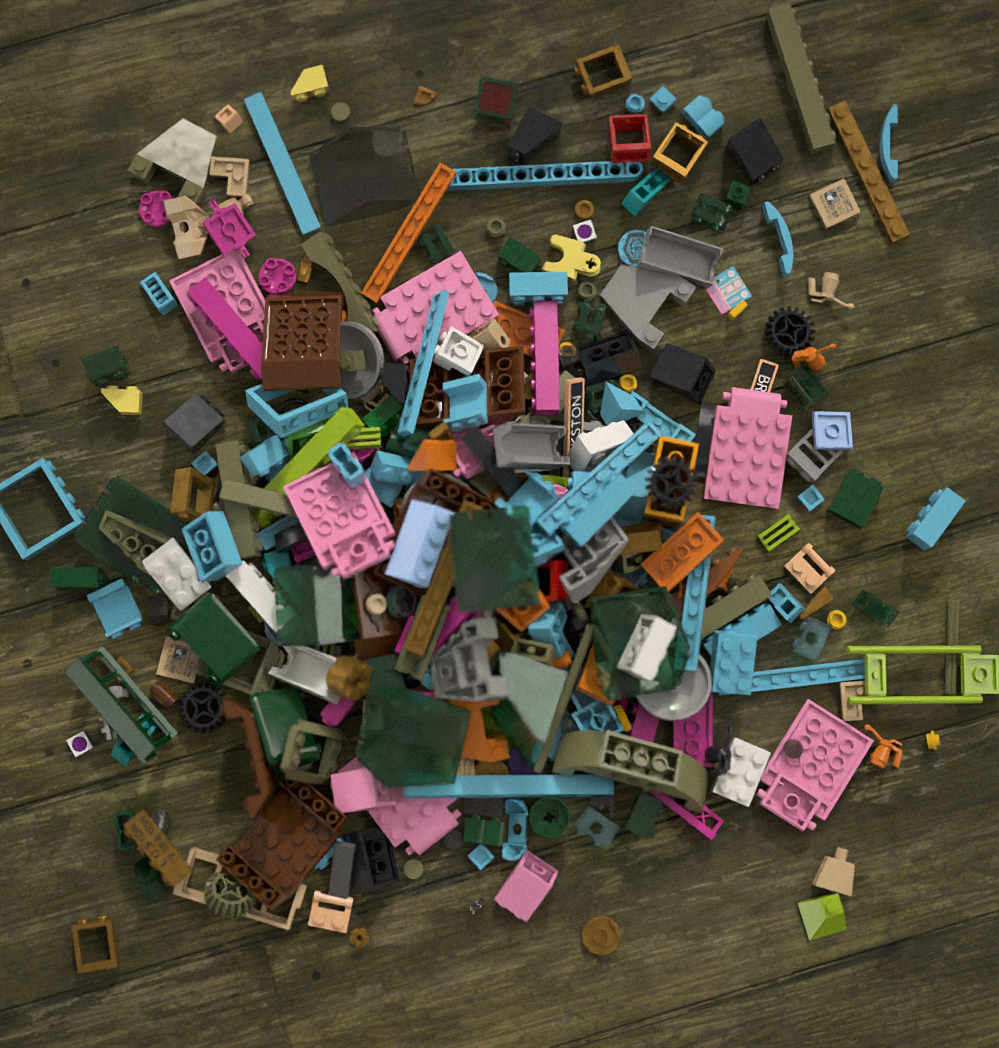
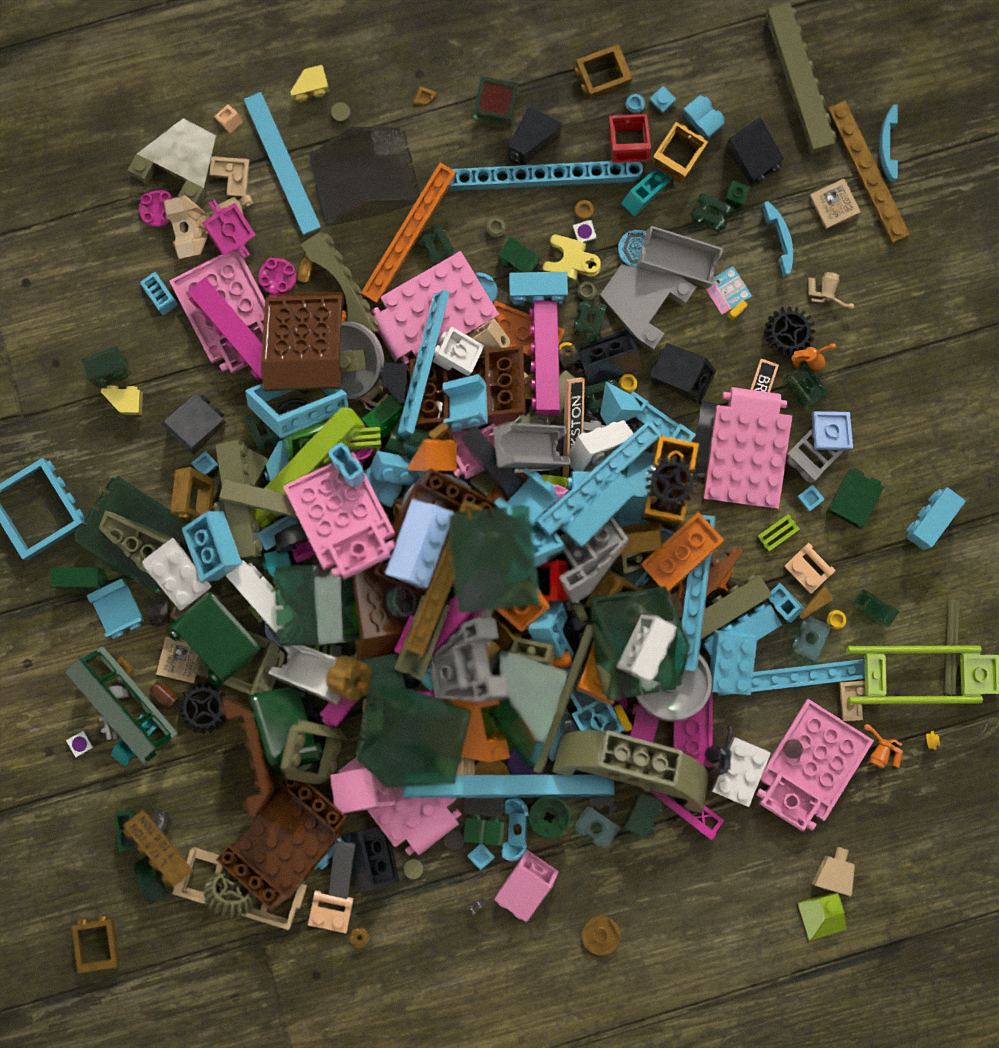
medium azure brick [239,435,289,477] -> none
tan tile [366,594,387,614] -> none

